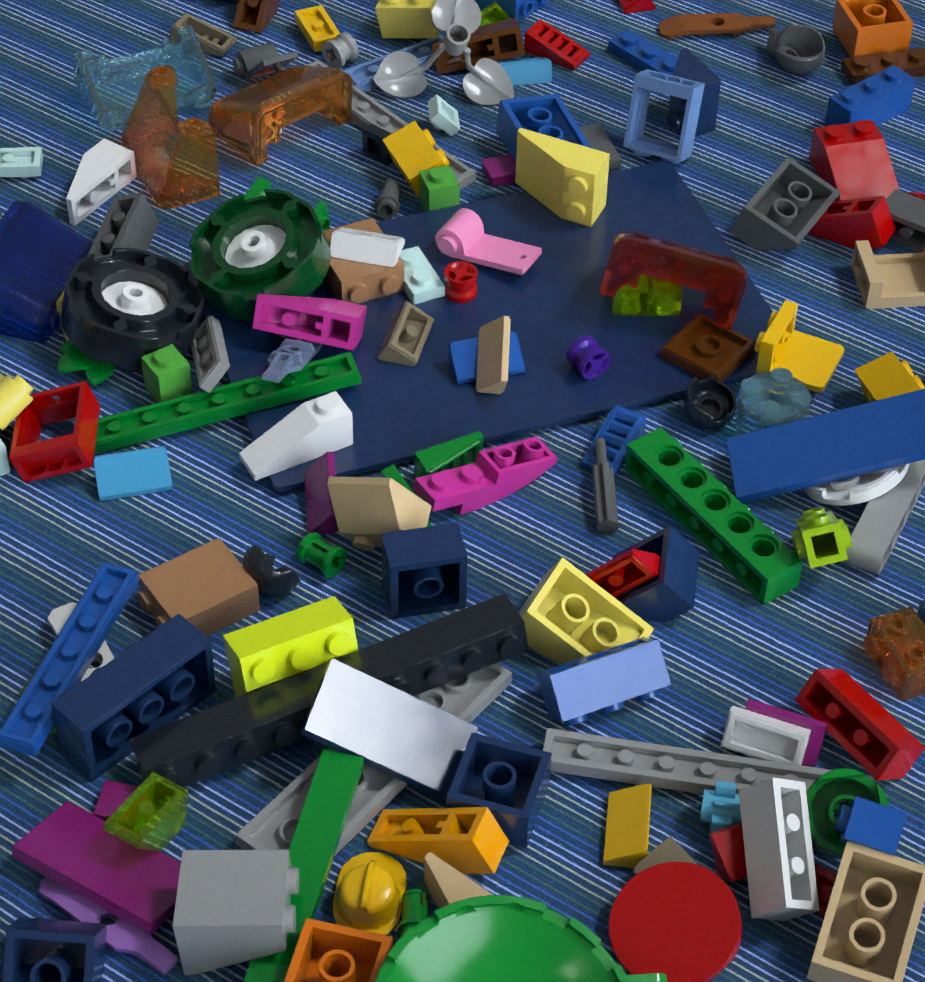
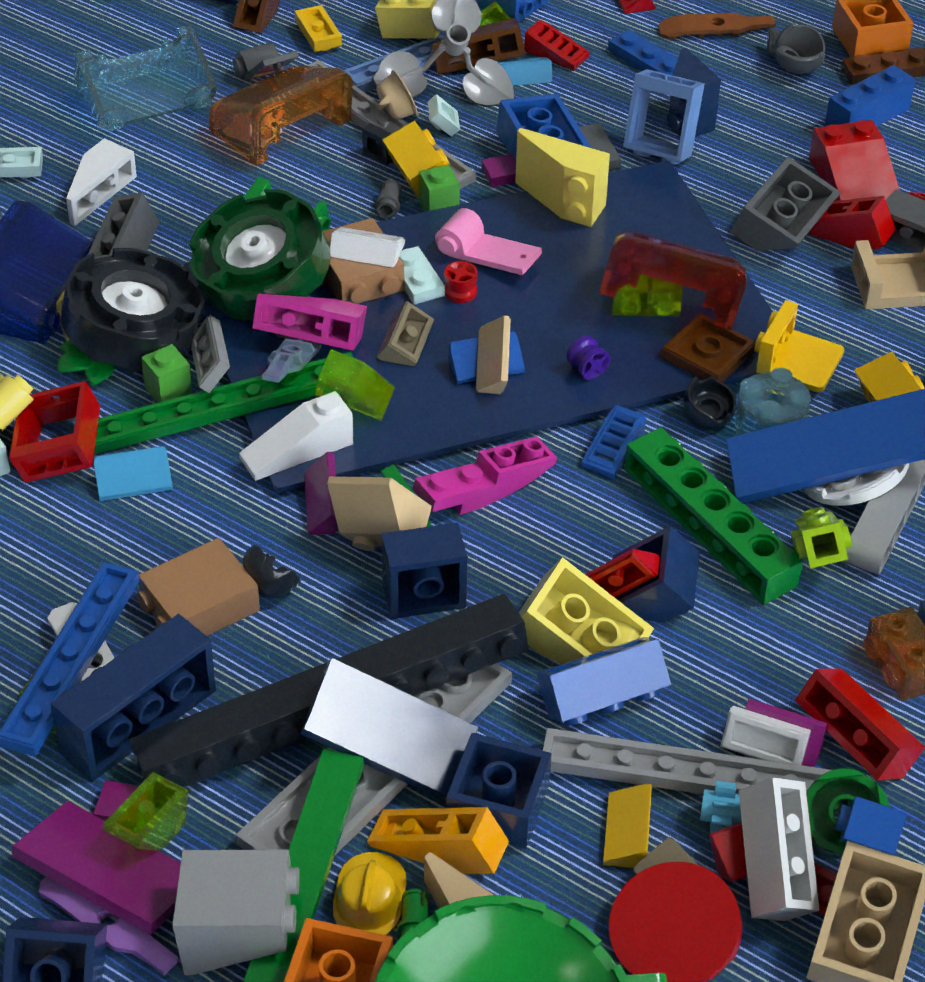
clear orange windscreen [122,65,220,209] -> none
dark tan slope [169,12,237,57] -> none
neon yellow slope [223,596,358,698] -> none
green bush [296,532,347,579] -> none
light grey wheel [322,32,359,69] -> none
green slope [414,431,483,478] -> none
dark grey axle [592,437,619,534] -> none
none -> clear neon green slope [315,349,395,421]
none -> tan piece [377,70,419,119]

